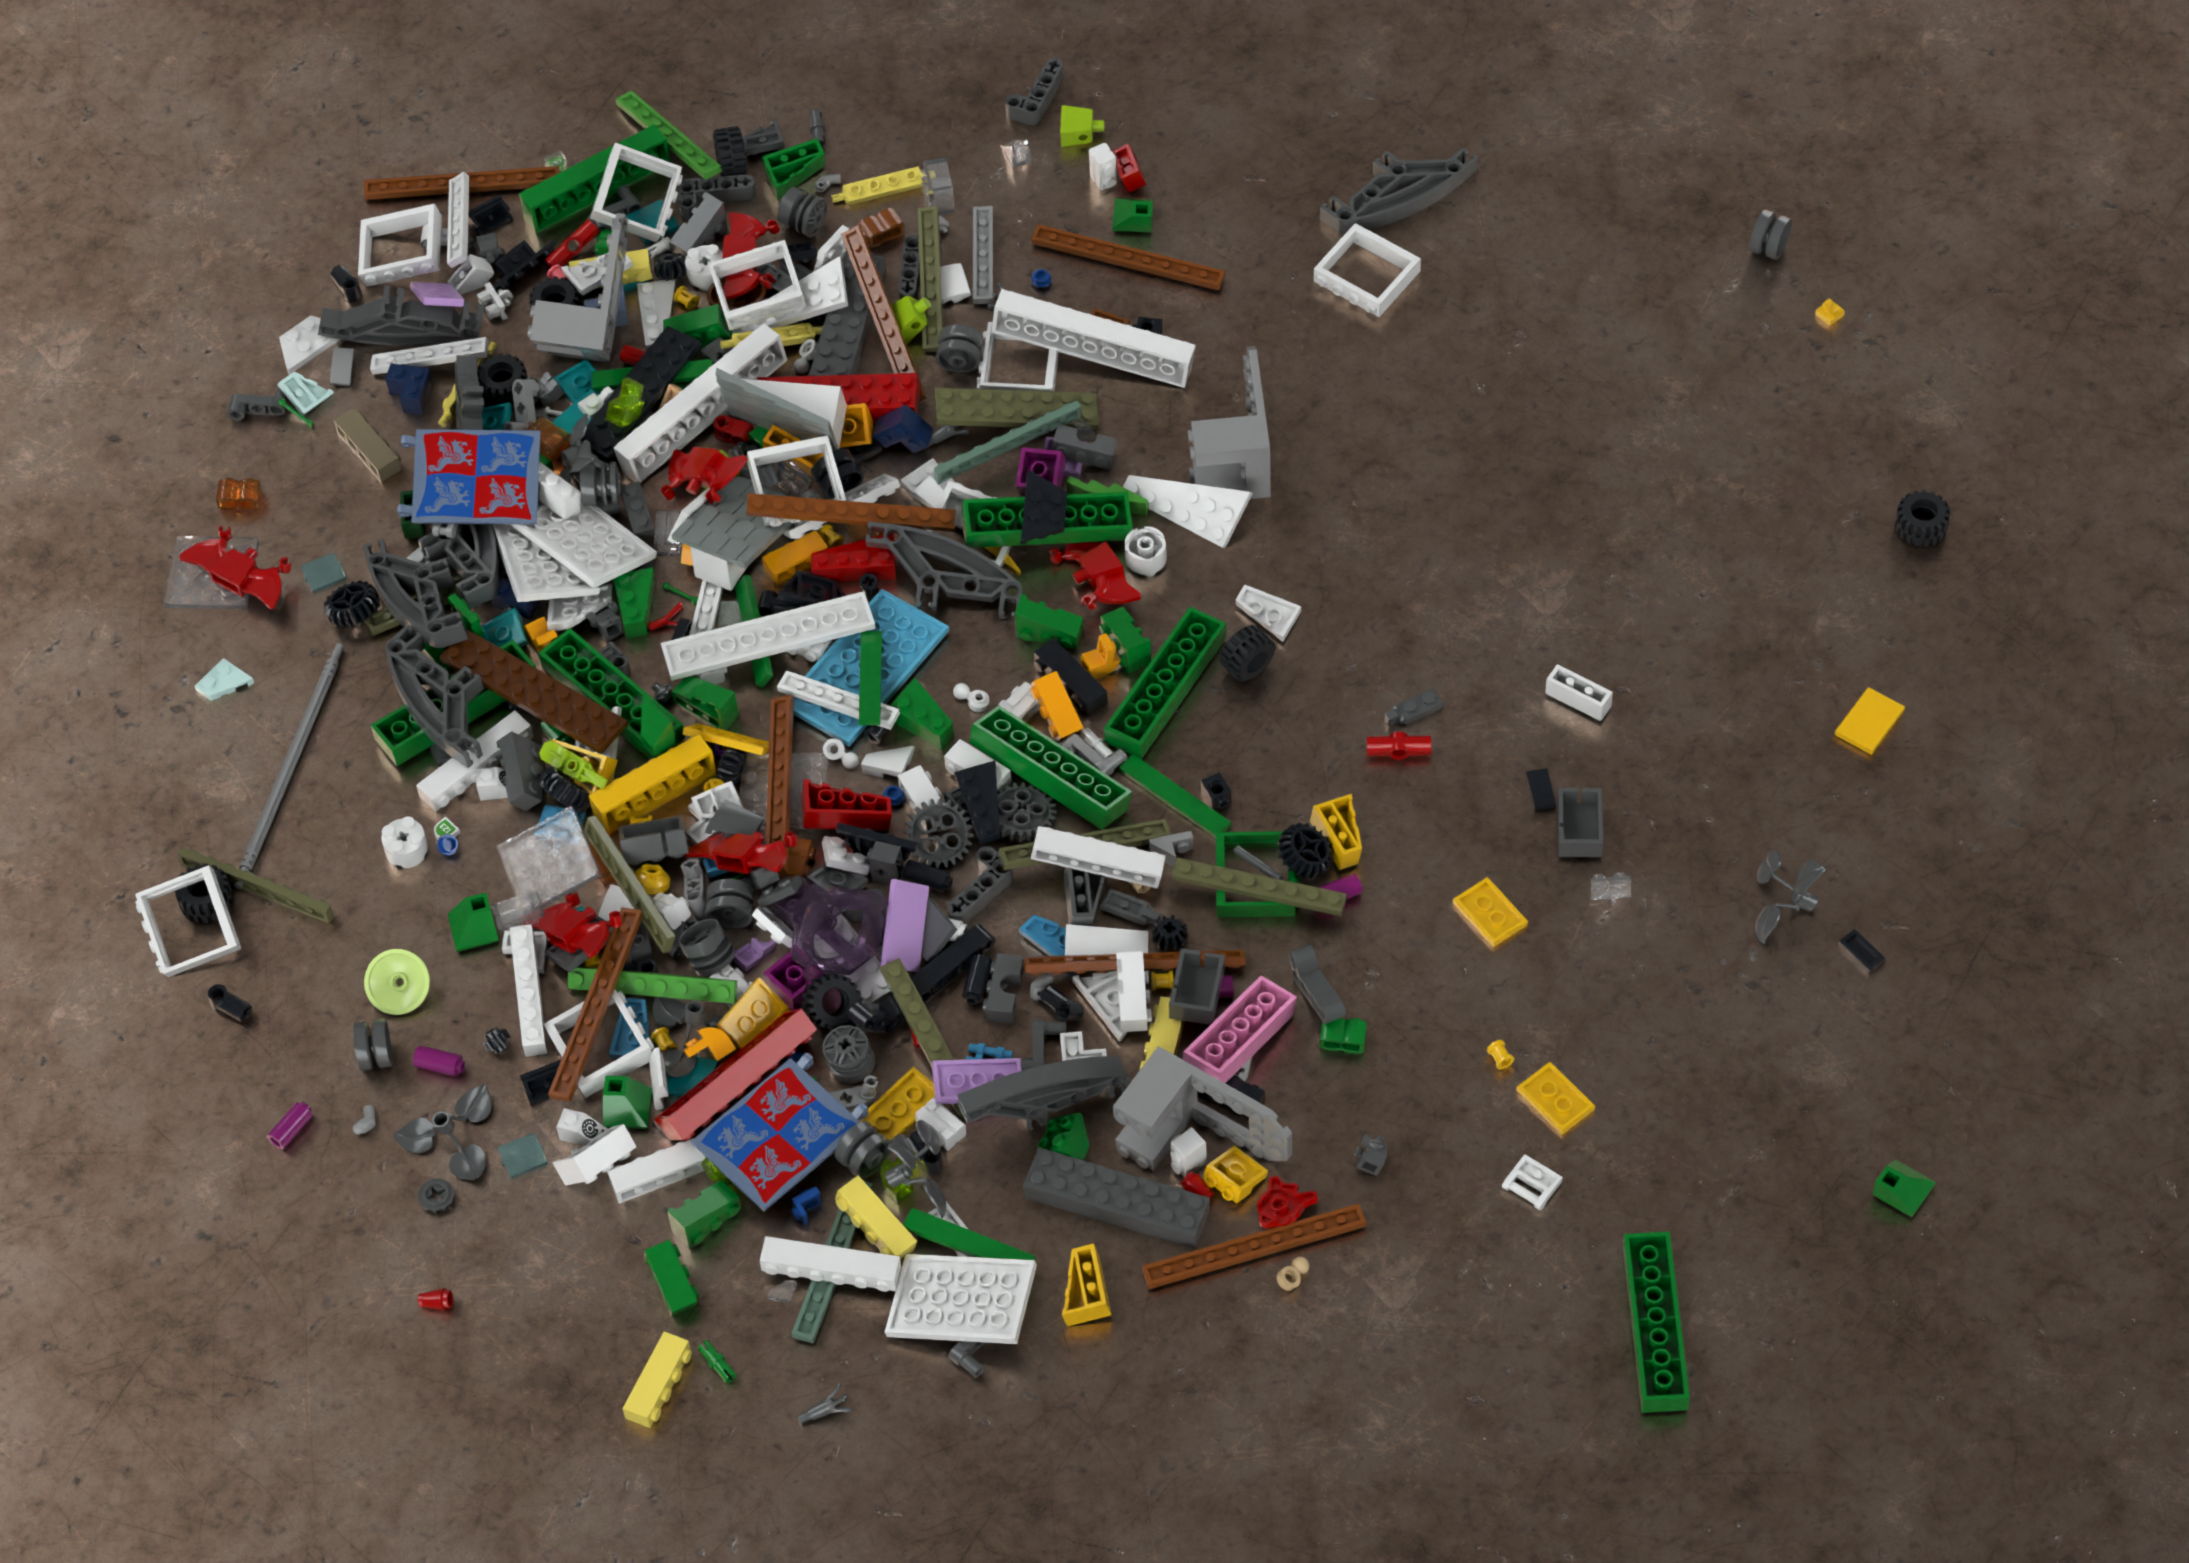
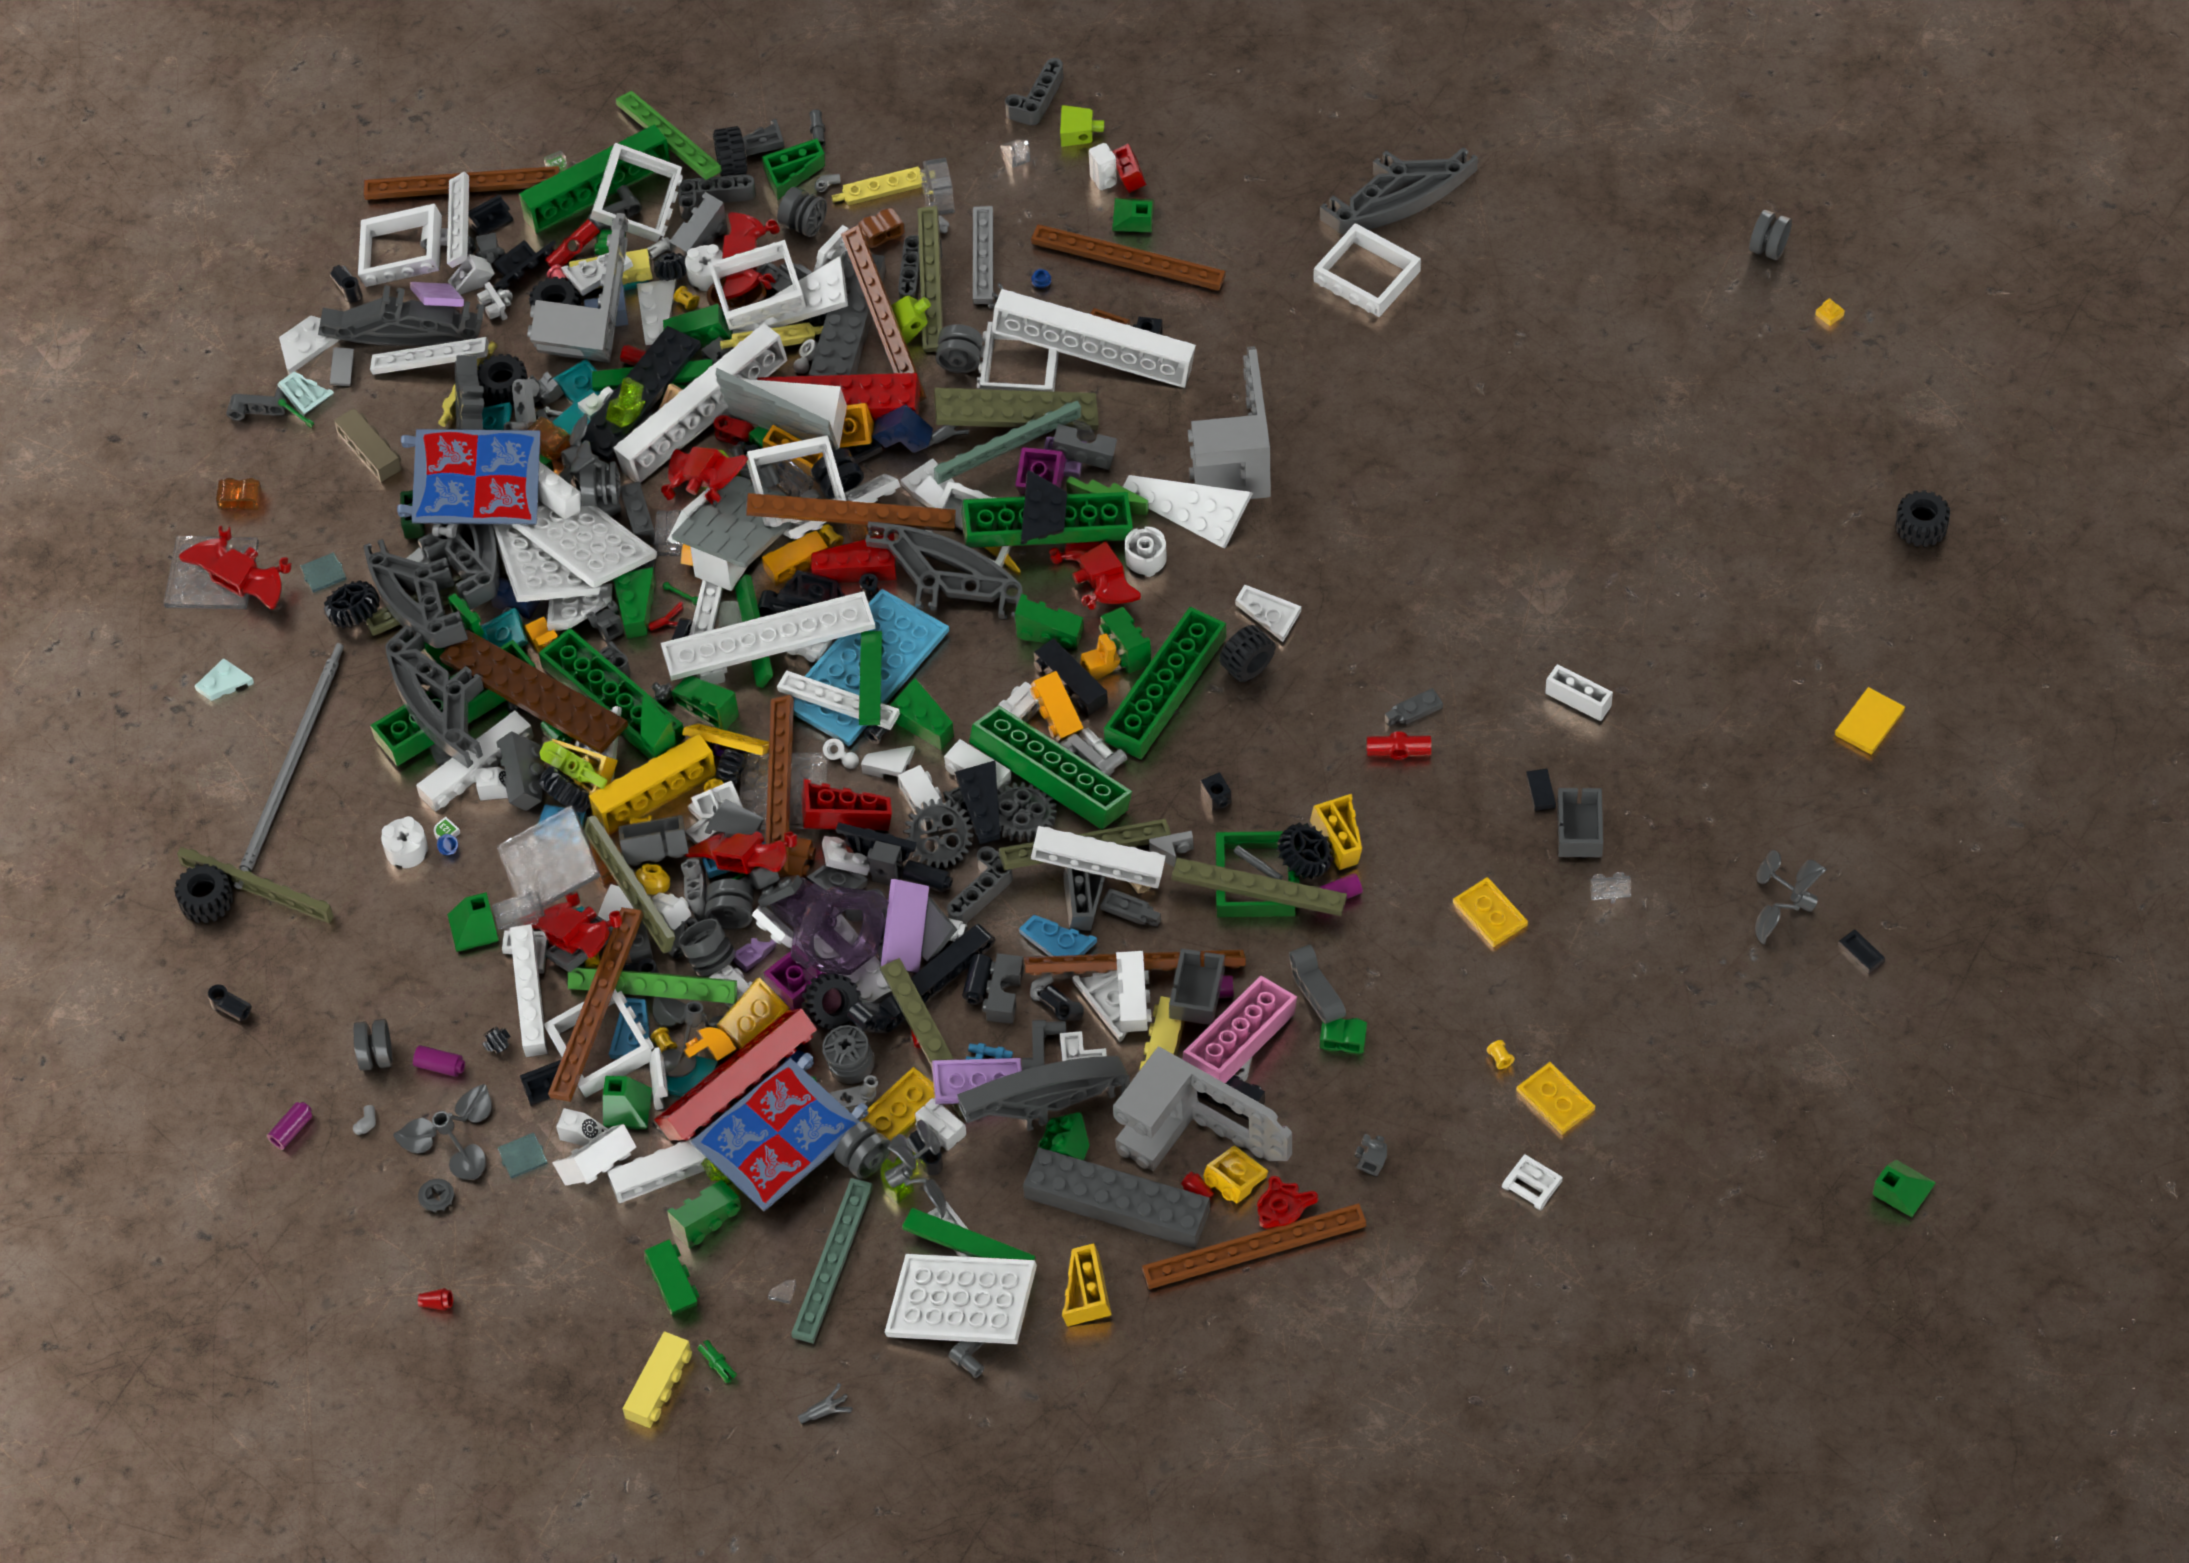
white window [135,865,242,977] -> none
yellowish green dish [364,949,430,1015] -> none
dark blue brick [386,363,433,415] -> none
teal tile [626,200,680,245] -> none
white brick [760,1236,901,1292] -> none
black plate [781,242,817,265] -> none
blue bracket [791,1187,822,1226] -> none
light yellow brick [835,1175,917,1261] -> none
blue plate [883,786,904,806] -> none
white slope [941,263,972,304] -> none
white plate [953,683,989,712] -> none
white sticker [1065,924,1149,955] -> none
green tile [1119,754,1231,839] -> none
black gear [1151,914,1188,952] -> none
yellow bush [1151,970,1173,991] -> none
white brick [1170,1127,1207,1178] -> none
tan plate [1277,1257,1309,1291] -> none
green brick [1622,1231,1690,1413] -> none

